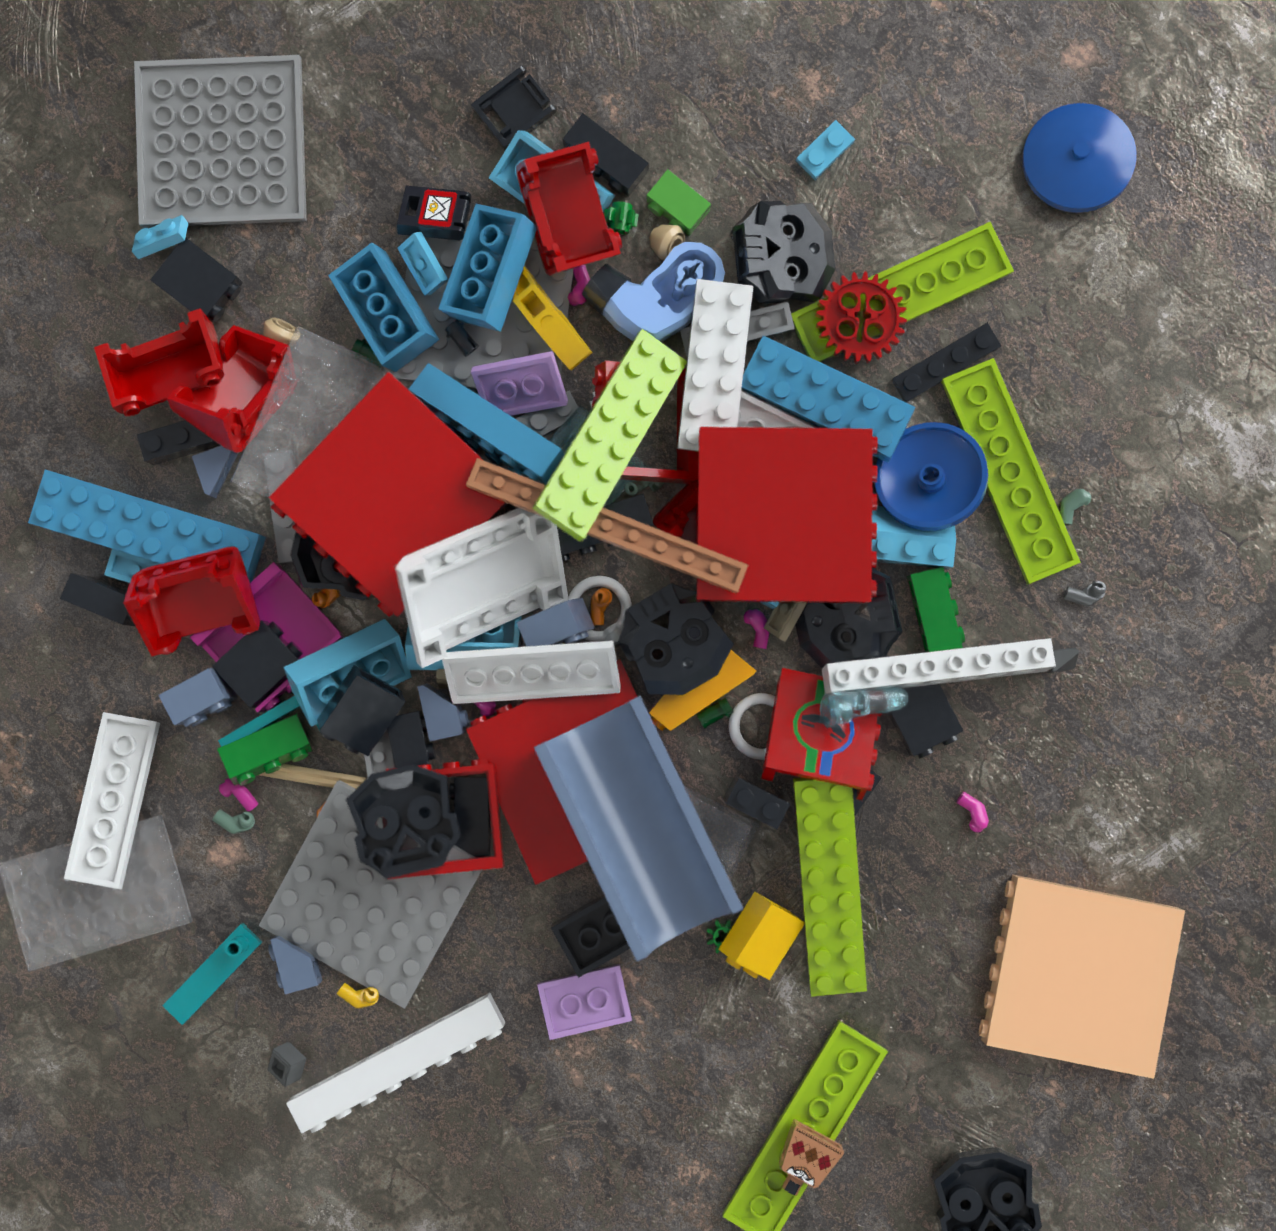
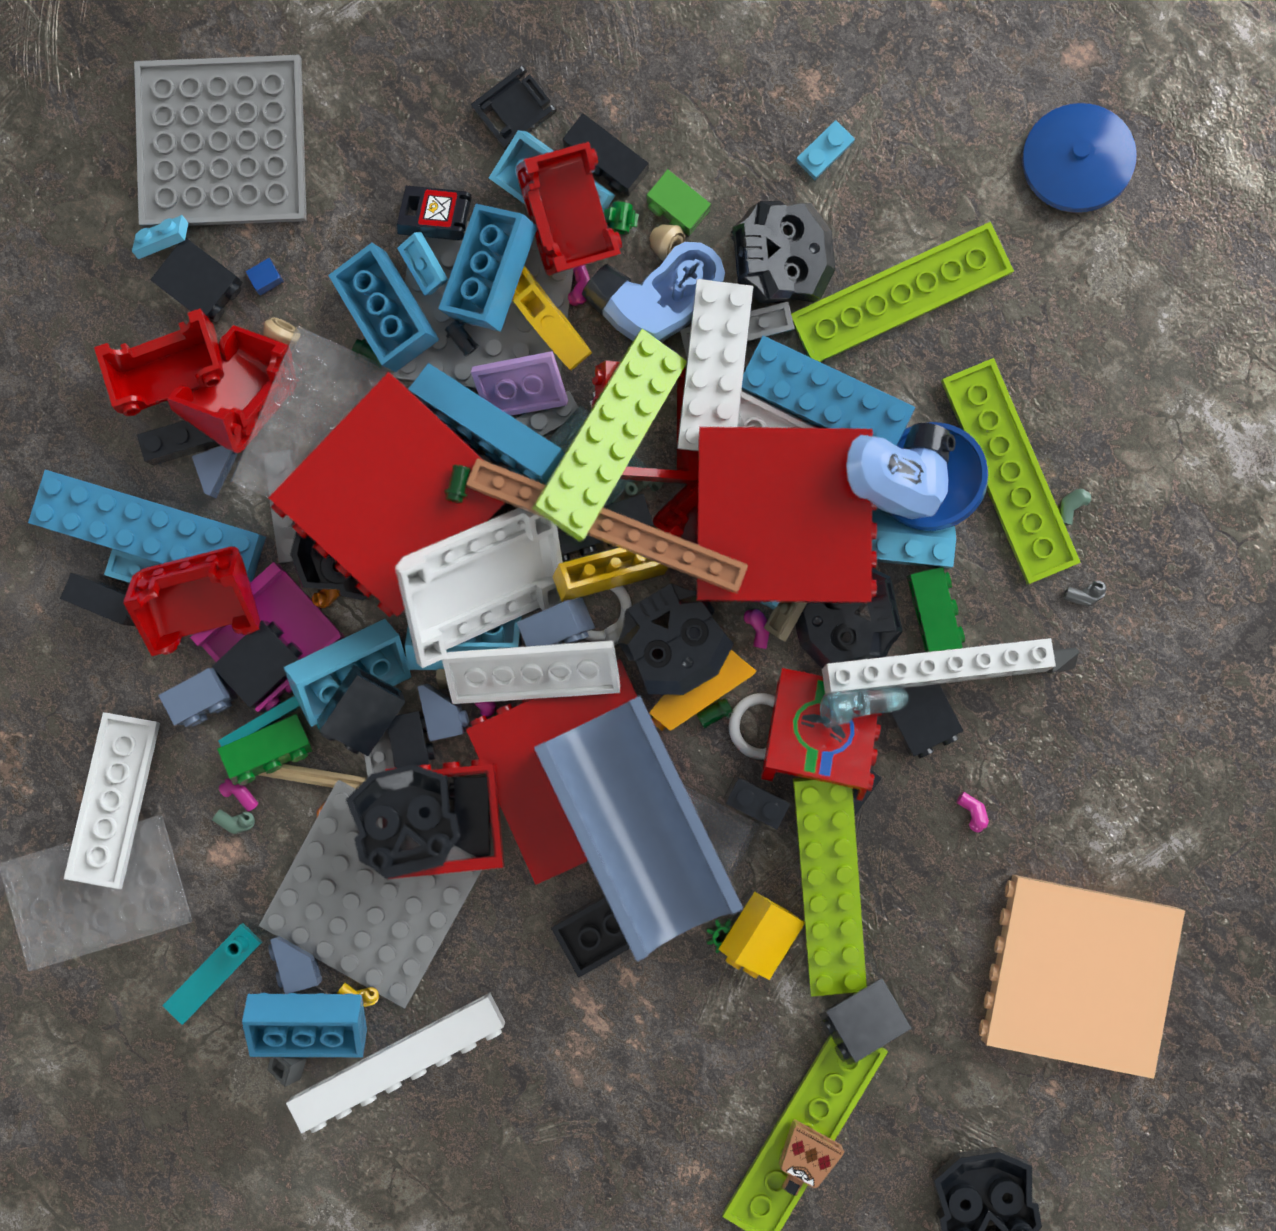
lavender plate [537,964,632,1040] -> none
orange arm [590,588,612,626] -> none
red gear [815,272,907,364] -> none
black plate [891,322,1002,403] -> none
none -> dark azure brick [242,993,367,1057]
none -> blue slope [246,258,284,296]
none -> dark green pin [444,465,471,503]
none -> yellow brick [552,548,668,602]
none -> black brick [819,978,912,1065]
none -> light blue piece [847,423,955,519]

